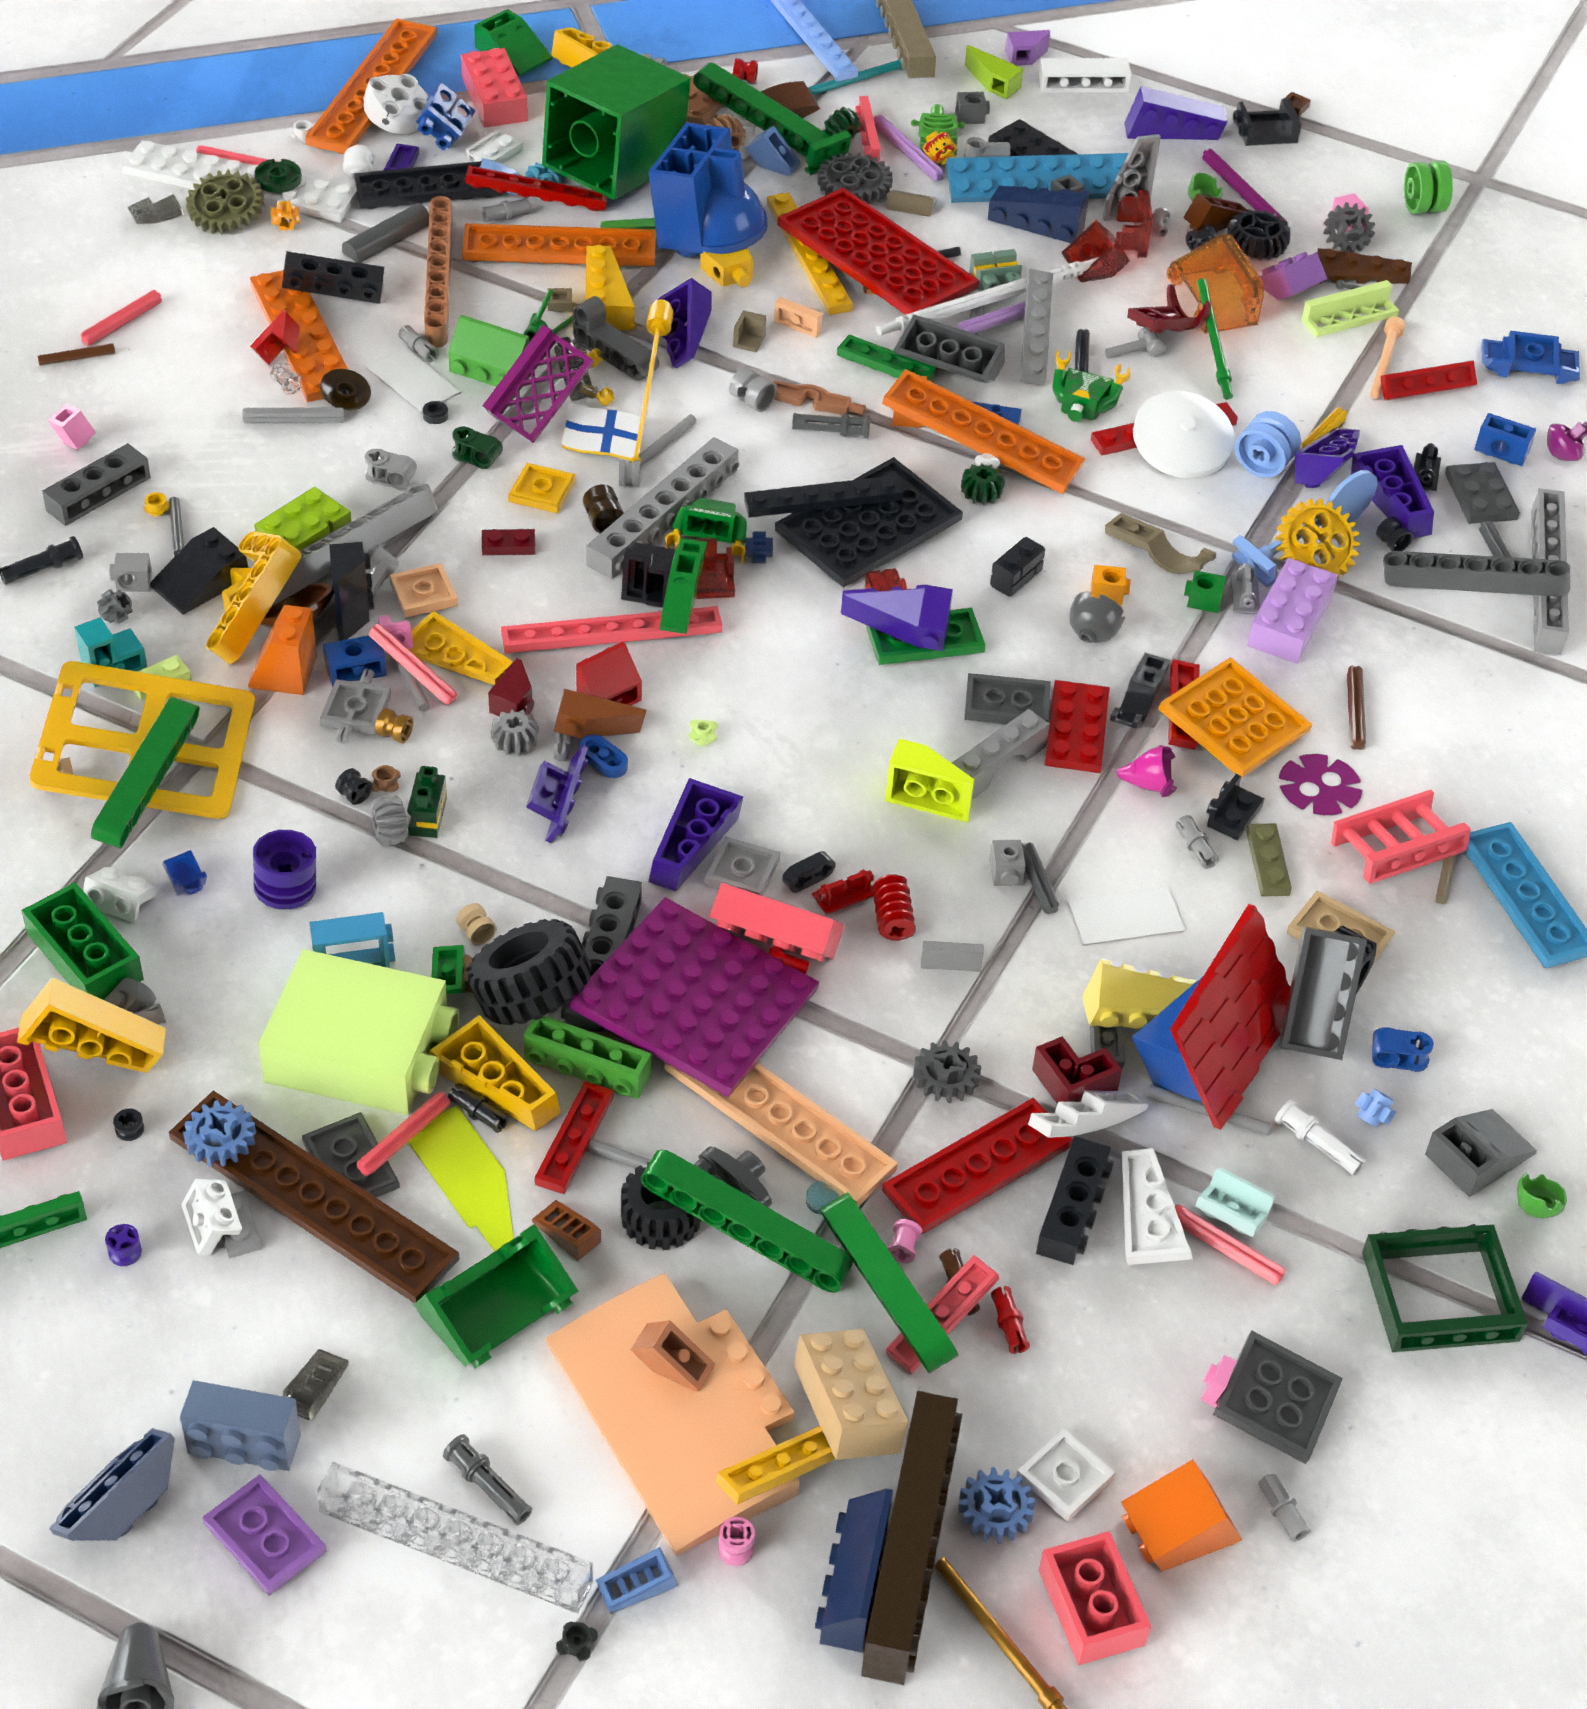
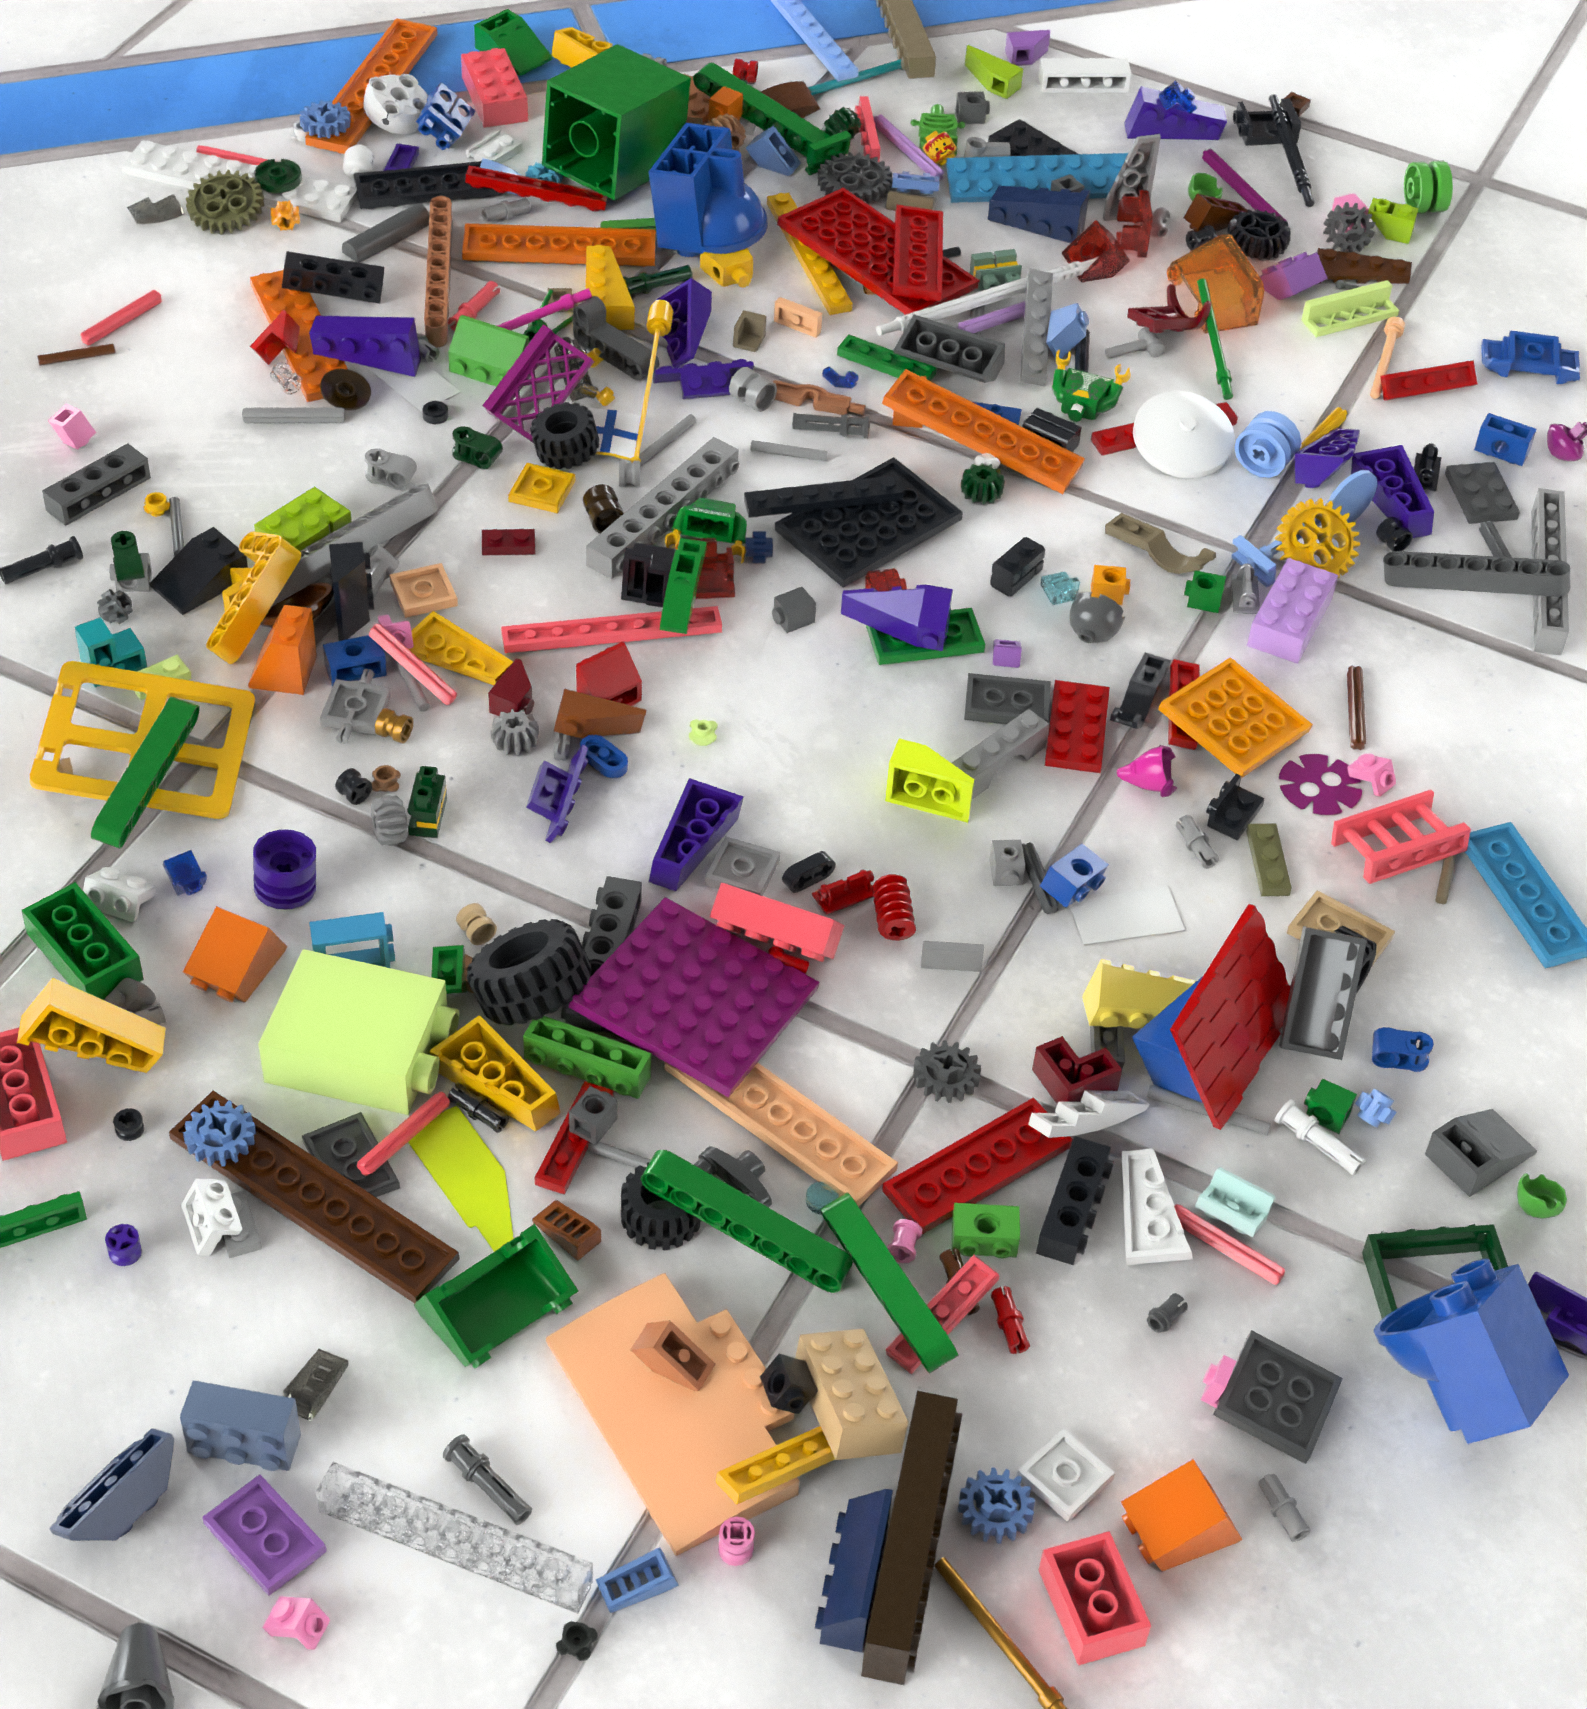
none -> dark green piece [111,531,145,583]
none -> orange slope [183,906,287,1003]
none -> bright pink bracket [263,1596,330,1650]
none -> medium blue gear [299,100,351,138]
none -> dark purple wedge [309,316,421,377]
none -> coral pin [448,281,500,331]
none -> dark pink bar [497,288,592,331]
none -> black tyre [530,402,600,469]
none -> dark grey brick [569,1086,617,1145]
none -> dark green pin [623,265,693,296]
none -> dark purple bracket [653,359,754,399]
none -> orange slope [708,86,743,123]
none -> light grey bar [750,440,828,461]
none -> black brick [760,1353,818,1414]
none -> dark grey brick [772,587,816,633]
none -> clear blue arm [822,367,859,389]
none -> medium blue plate [892,171,939,194]
none -> red plate [892,204,943,302]
none -> bright green brick [952,1203,1020,1258]
none -> medium lavender slope [993,639,1022,668]
none -> black brick [1022,408,1082,452]
none -> clear light blue bracket [1040,571,1080,605]
none -> blue brick [1040,843,1109,908]
none -> medium blue slope [1046,303,1089,359]
none -> dark grey pin [1147,1293,1188,1333]
none -> clear blue bracket [1158,80,1197,114]
none -> black axle [1269,94,1315,207]
none -> green brick [1304,1078,1357,1134]
none -> bright pink bracket [1347,754,1396,796]
none -> lime slope [1368,198,1419,244]
none -> blue piece [1374,1258,1569,1444]

